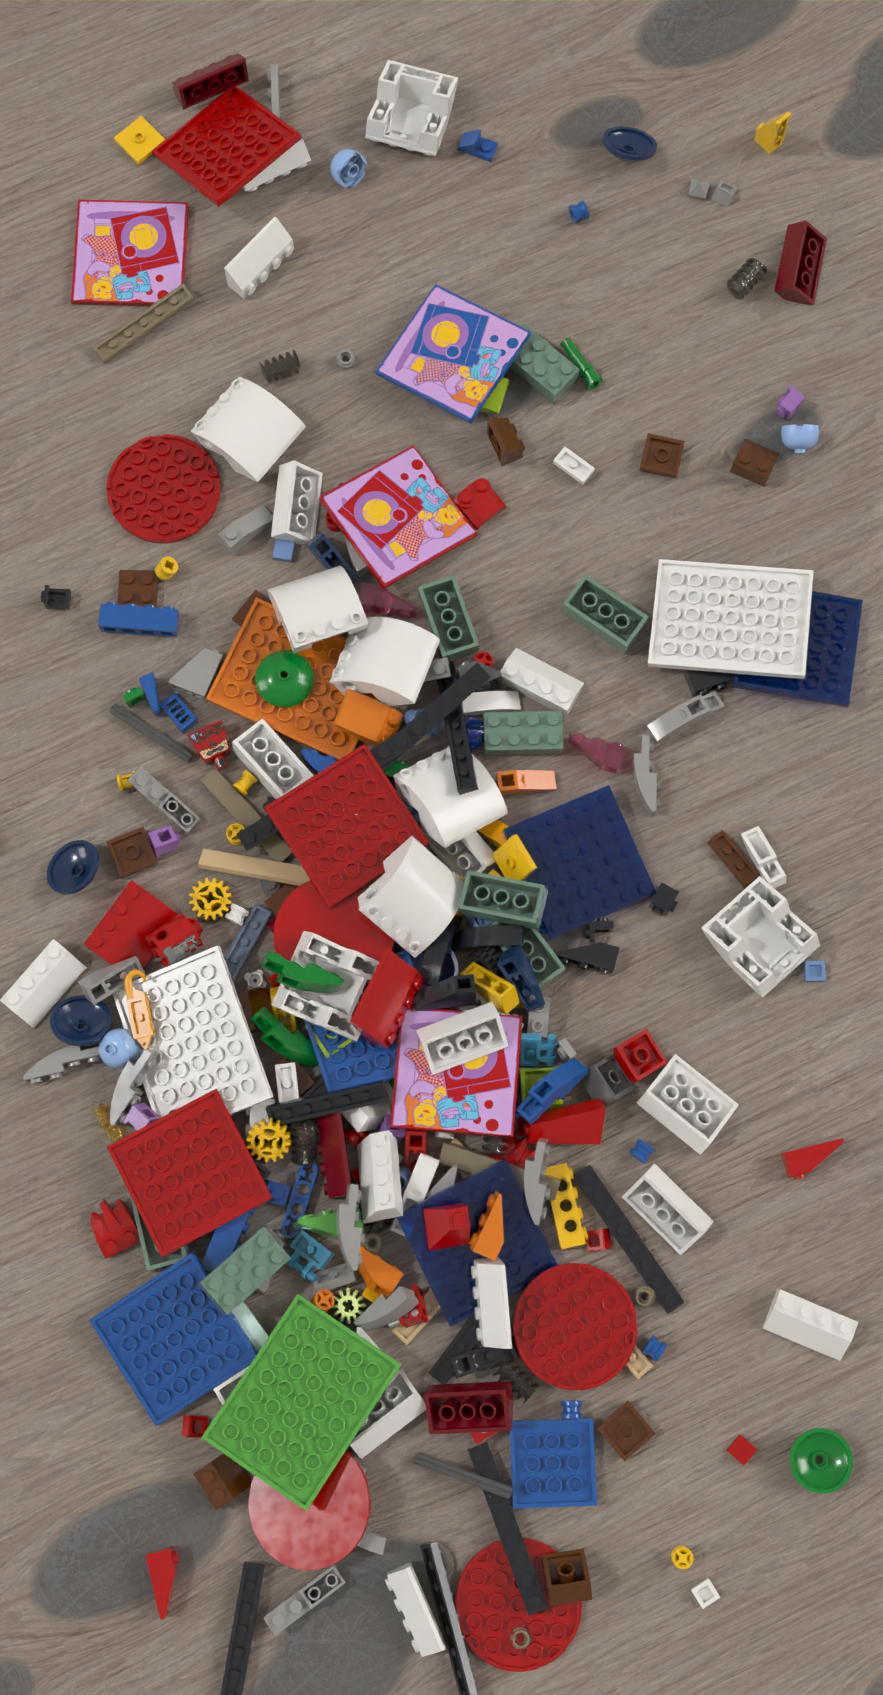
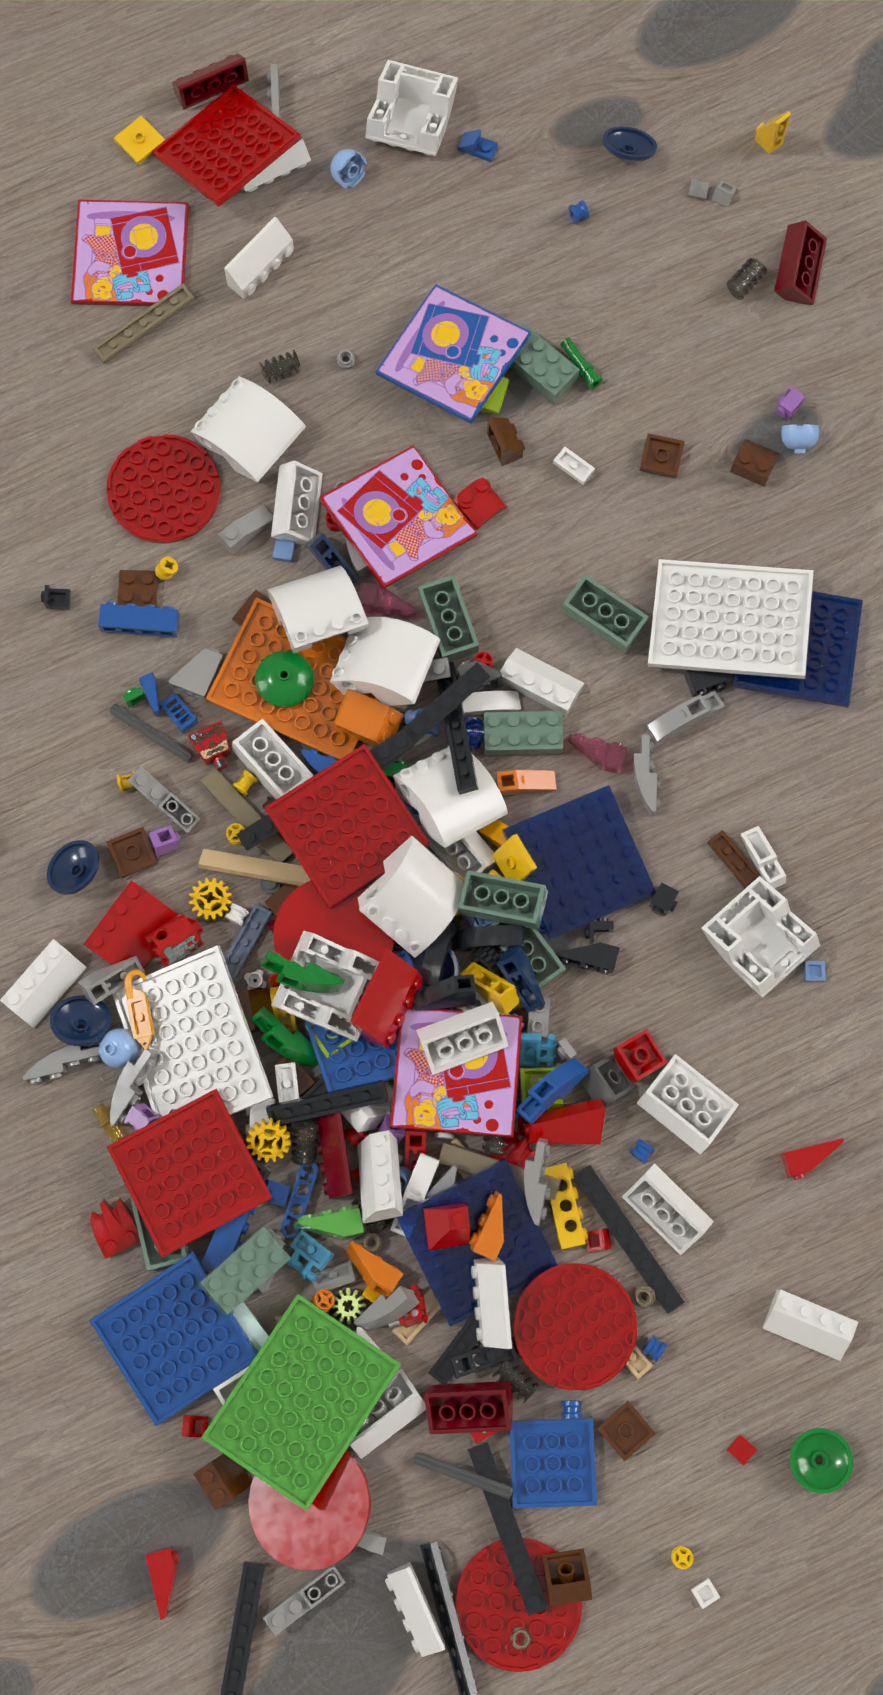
light grey slope [336,1184,365,1271] -> none

